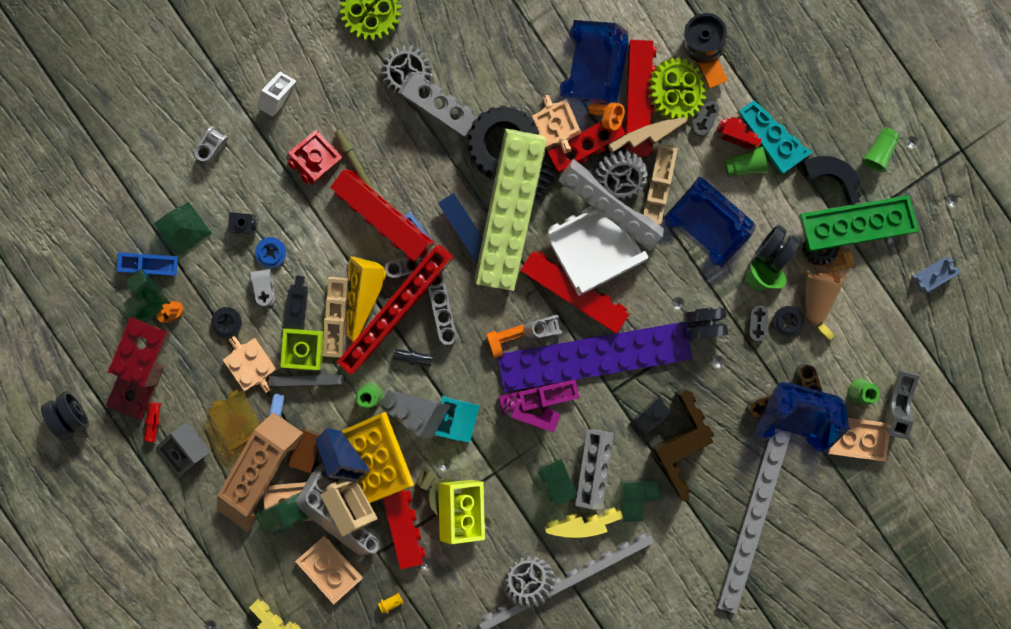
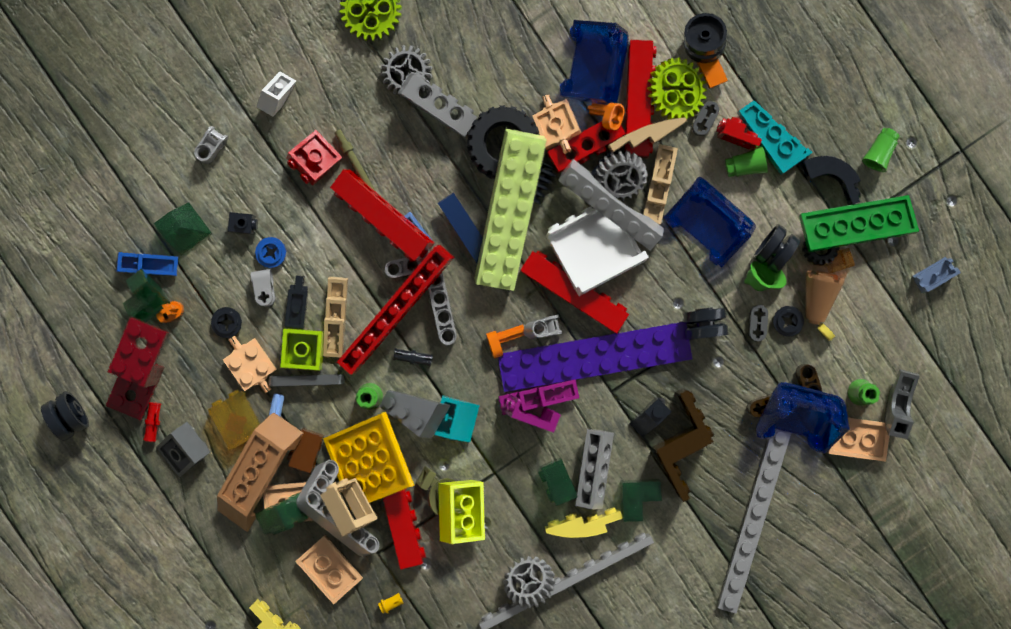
dark blue slope [315,428,369,482] -> none
yellow wedge [346,257,386,341] -> none

